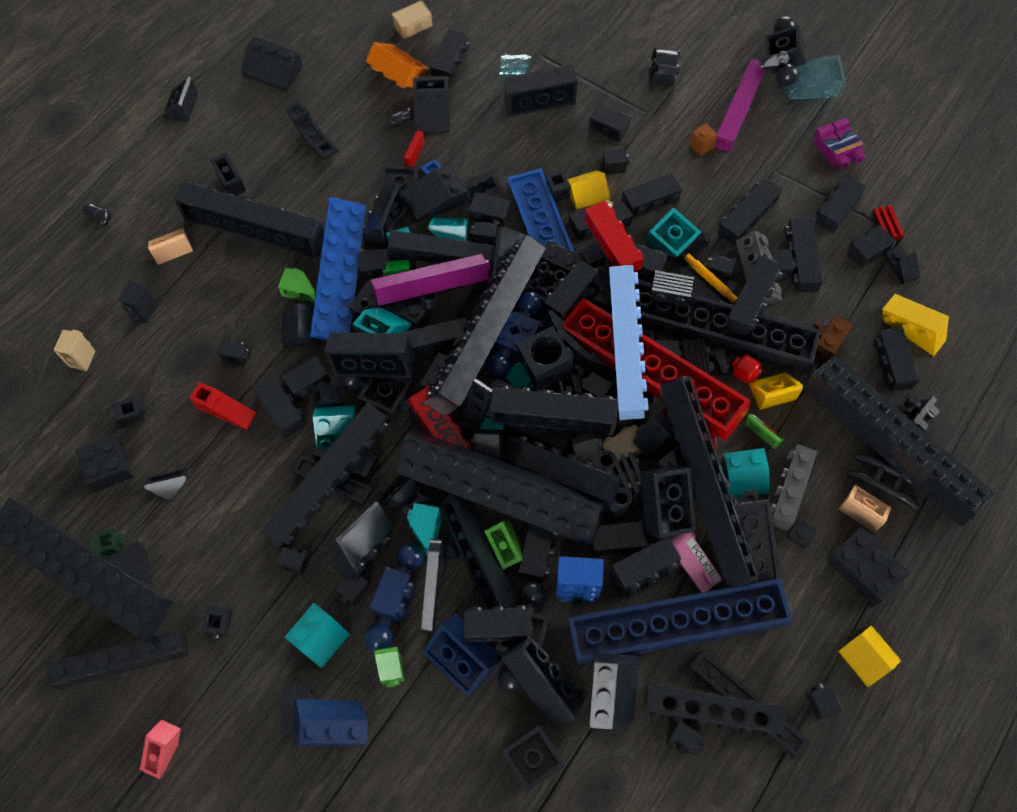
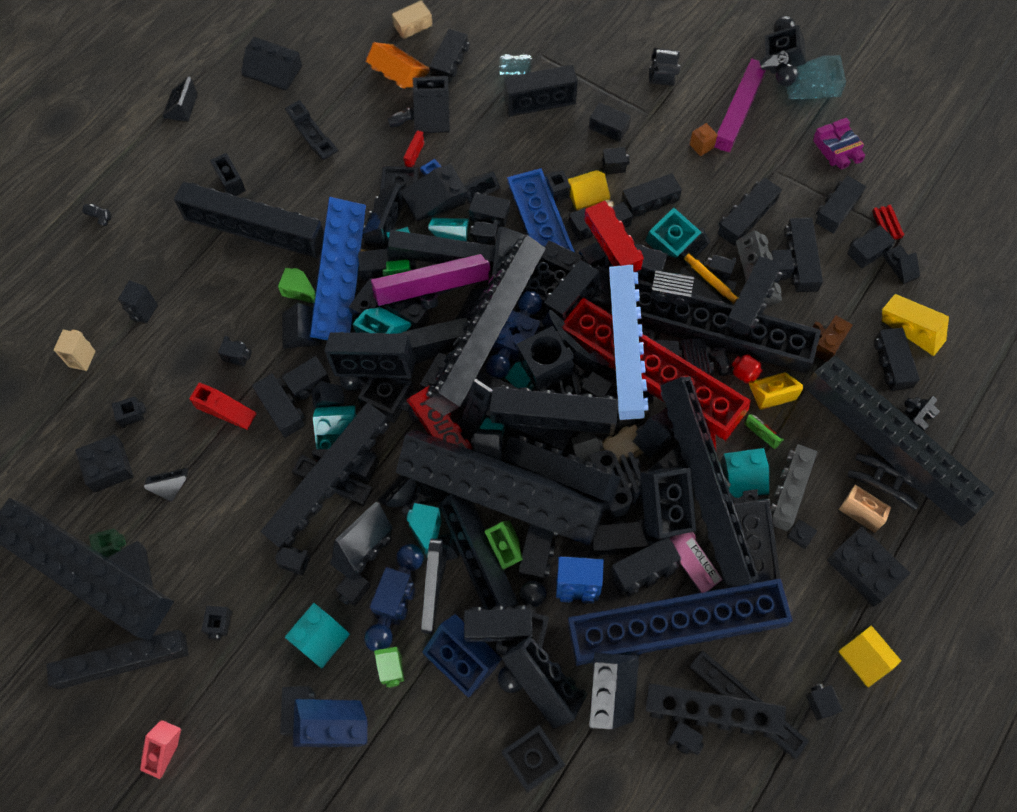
light nougat slope [148,228,193,265] -> none

